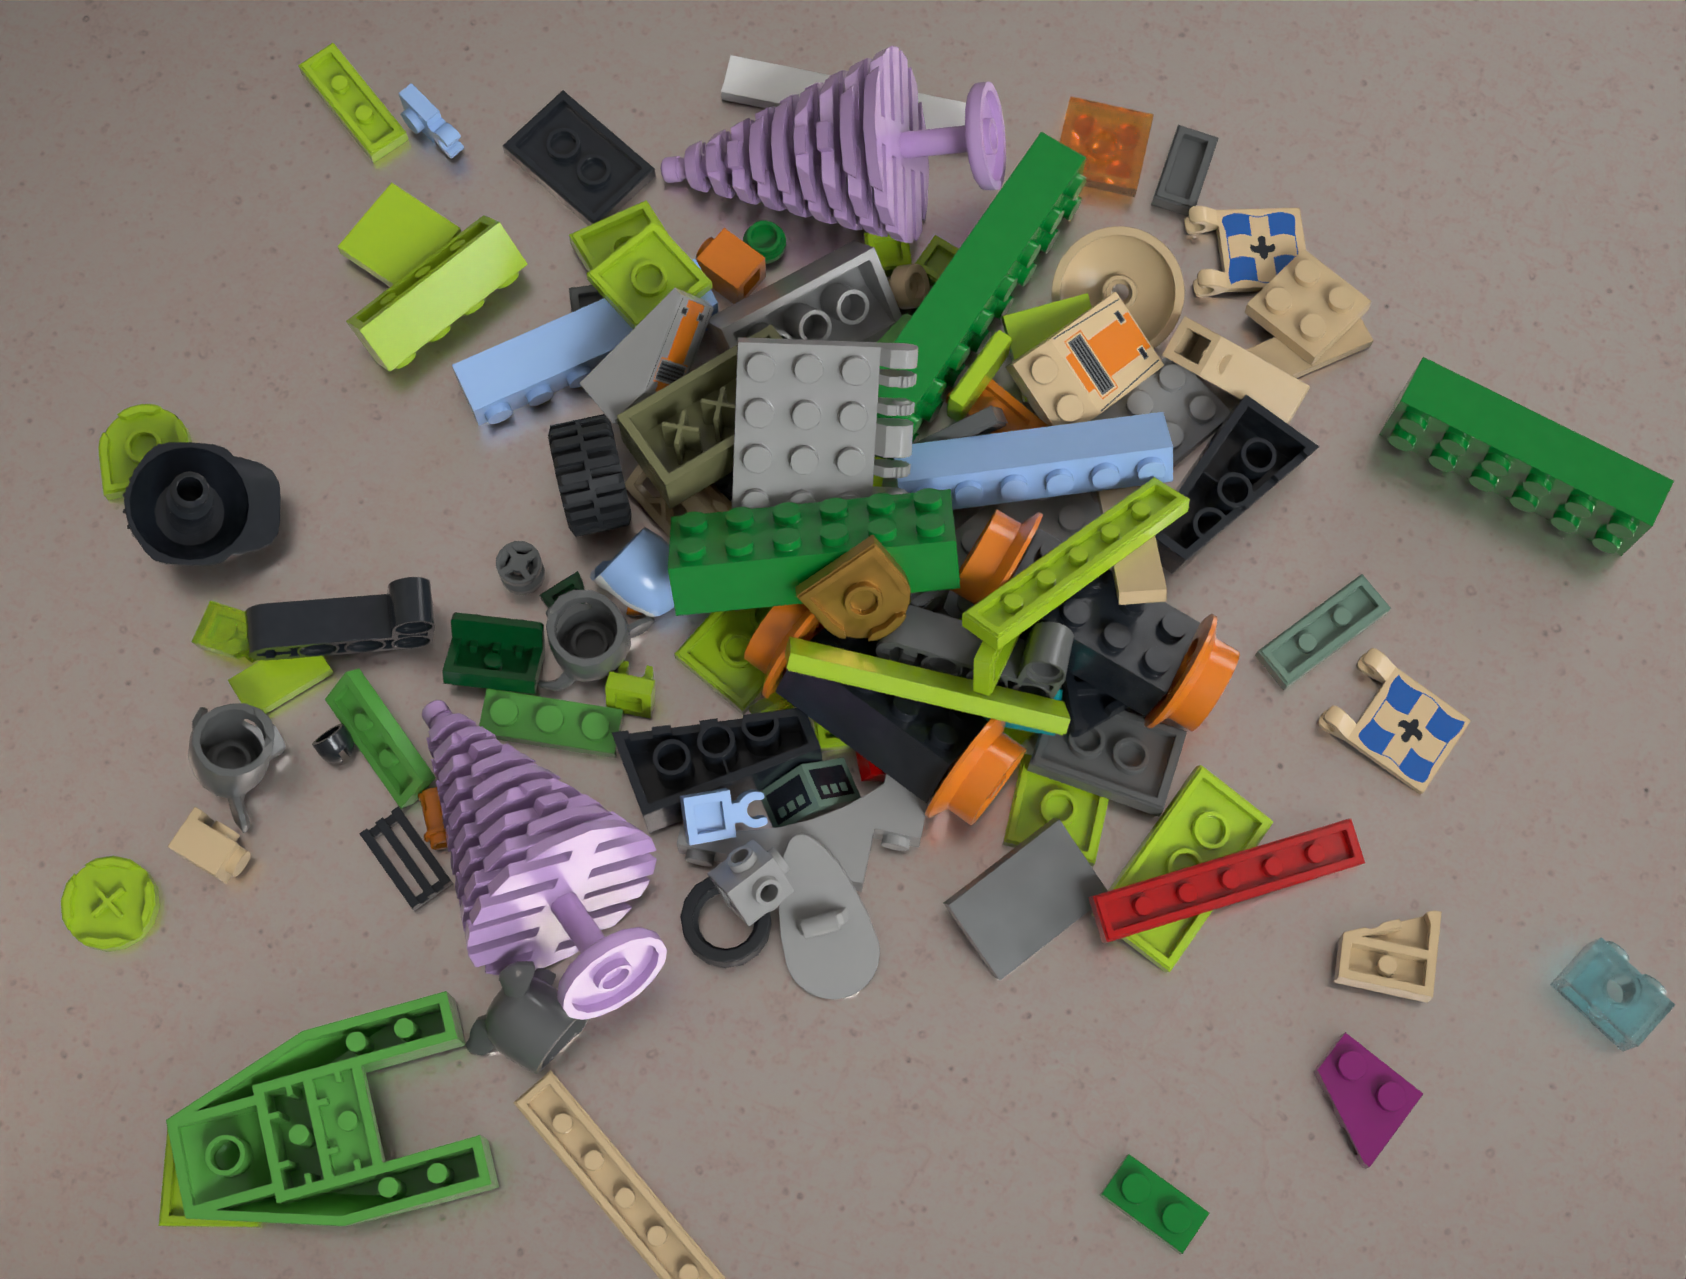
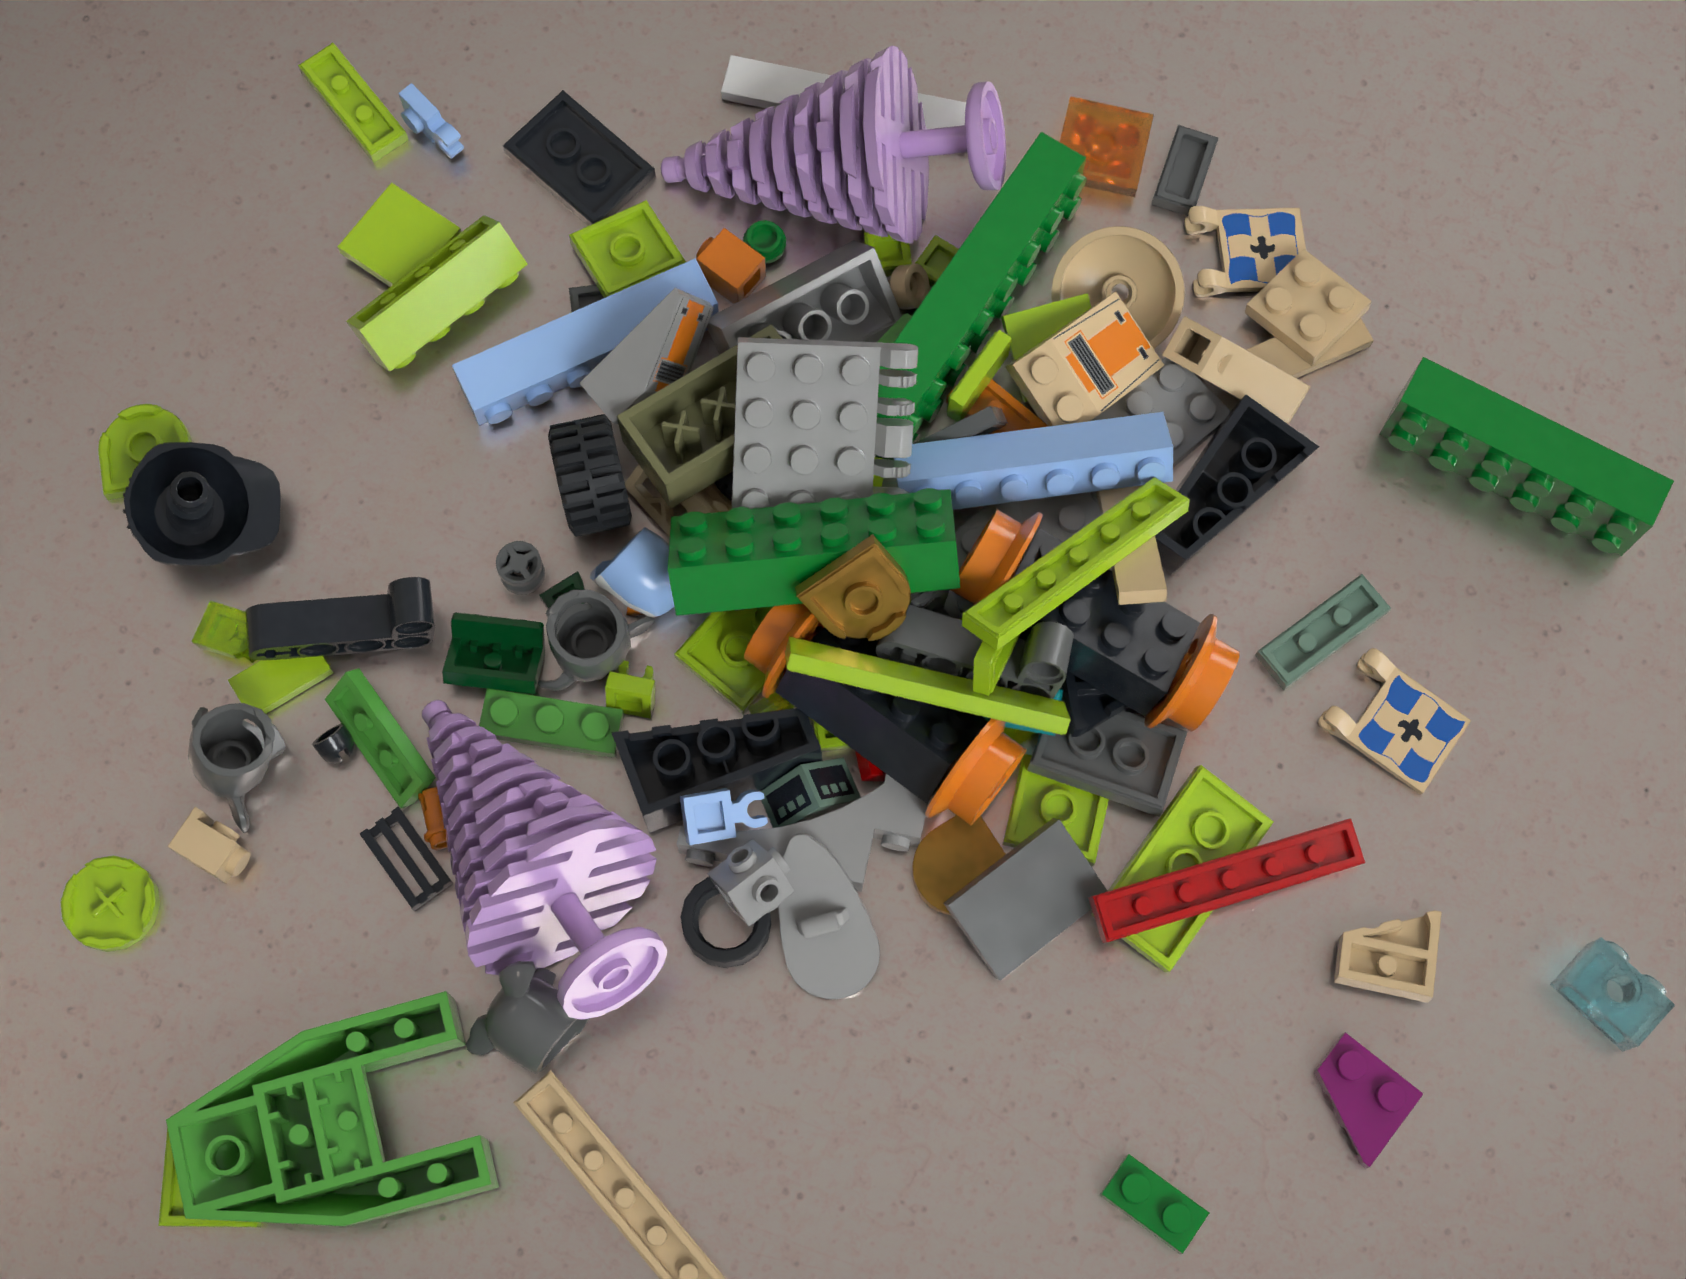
lime tile [586,220,713,329] -> none
none -> pearl gold tile [912,815,1006,915]

